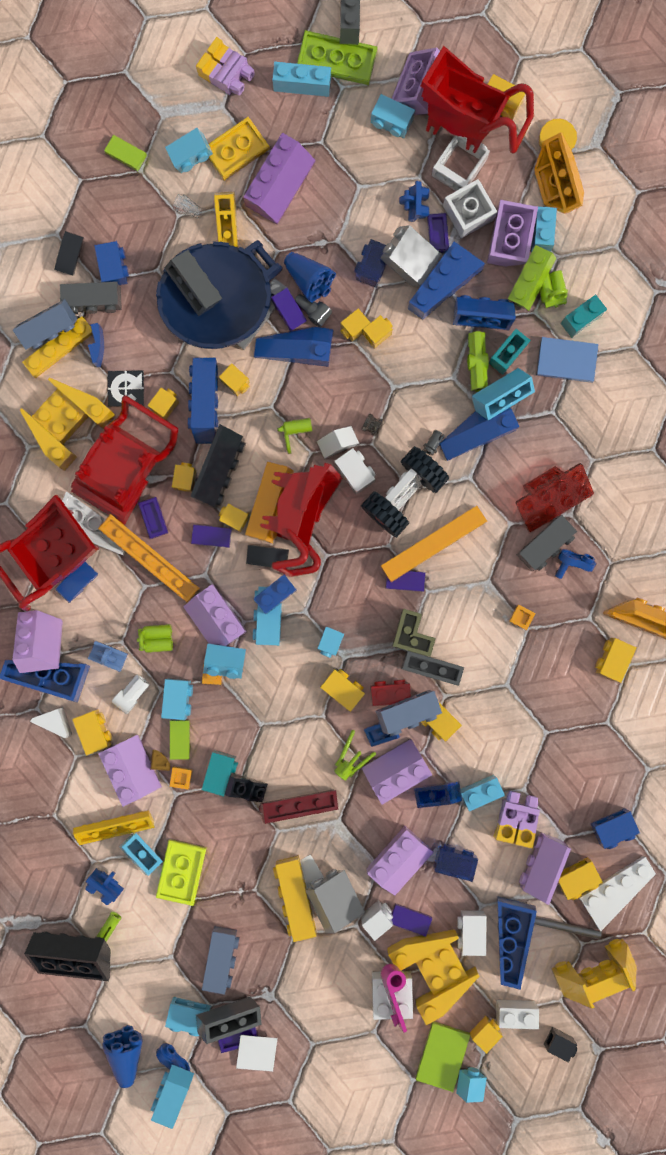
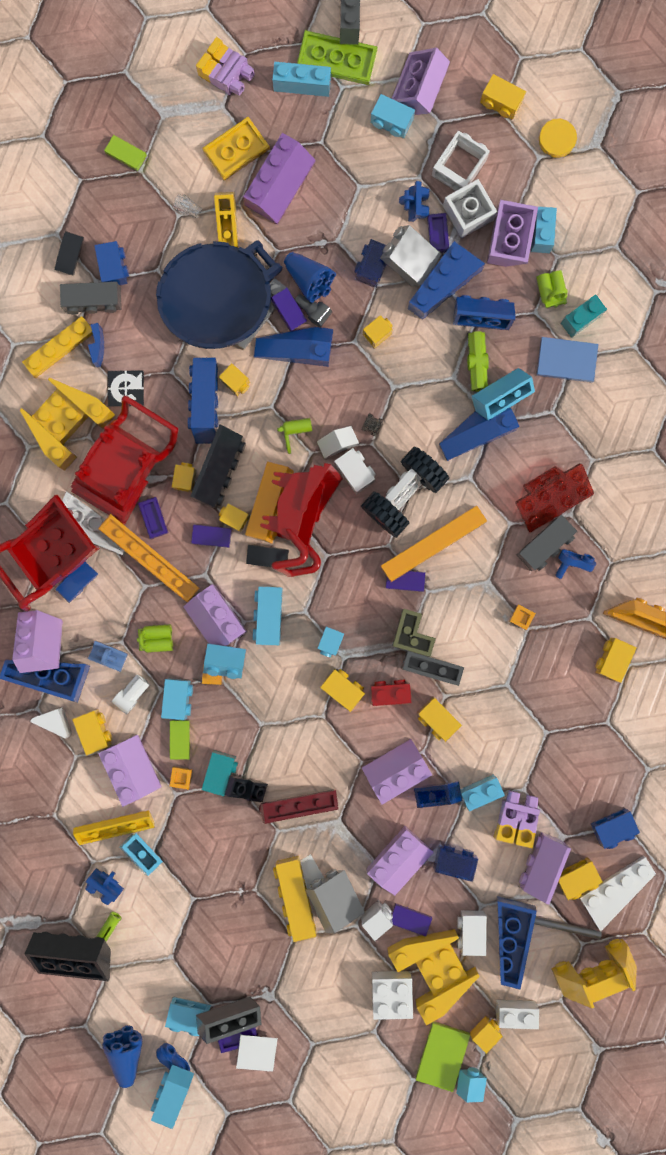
sand blue brick [13,299,77,350] -> none
yellow brick [147,387,179,420] -> none
pearl gold tile [150,750,170,771] -> none
neon yellow tile [156,839,207,906] -> none
dark grey brick [164,250,222,316] -> none
medium azure brick [165,128,213,173] -> none
sand blue brick [202,926,240,995] -> none
blue brick [253,574,297,614] -> none
lime plant [334,730,376,780] -> none
yellow brick [340,308,370,342] -> none
blue slope [364,722,400,747] -> none
sand blue brick [376,690,442,736] -> none
dark pink door [381,964,407,1033] -> none
red piece [420,46,534,154] -> none
dark grey pin [423,430,444,456] -> none
teal brick [489,329,531,375] -> none
lime brick [508,245,556,311] -> none
light orange wedge [534,132,584,214] -> none
black brick [544,1027,577,1063] -> none

